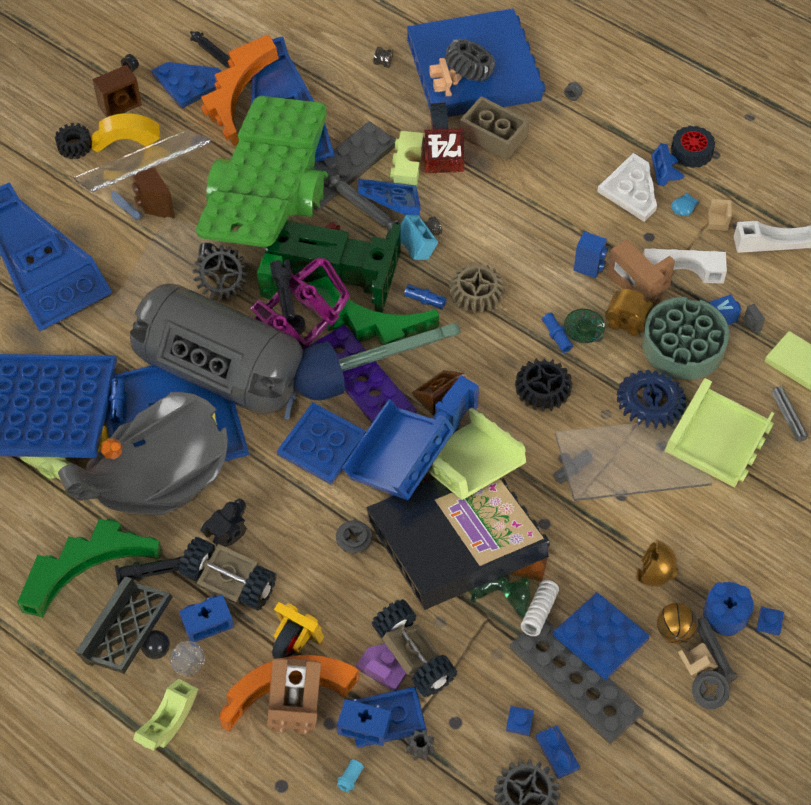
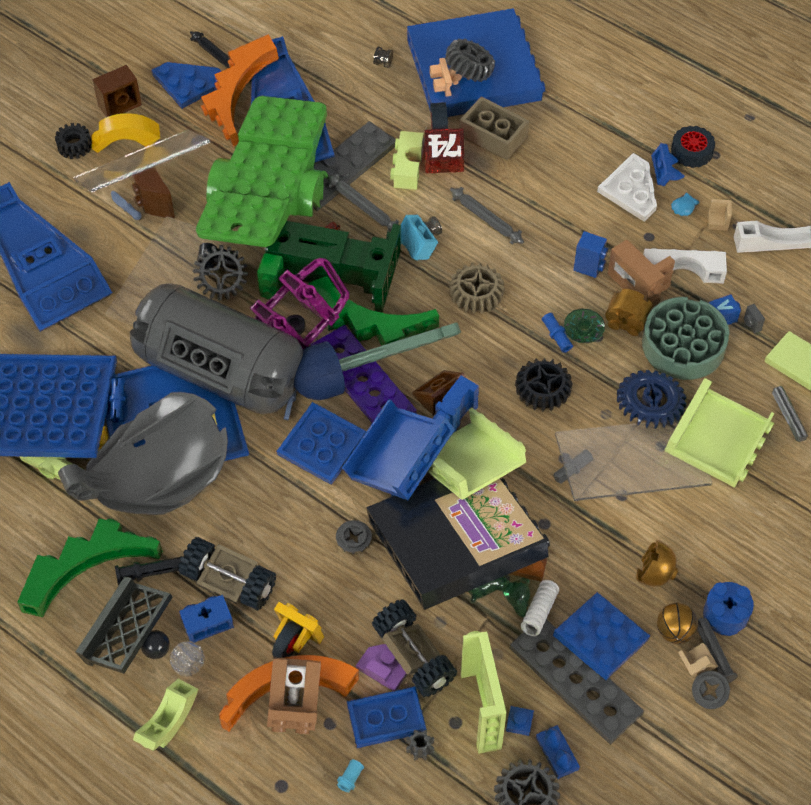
orange rock [101,439,122,460] -> none
black bush [120,54,139,72] -> none
black hinge [200,499,247,547] -> none
black piece [270,259,295,319] -> none
blue brick [337,699,391,746] -> none
blue plate [357,179,421,216] -> none
blue pin [404,284,447,310] -> none
dark grey bush [564,82,583,101] -> none
blue plate [756,606,784,636] -> none
none -> dark grey wheel [450,187,524,245]
none -> yellowish green panel [461,631,506,754]

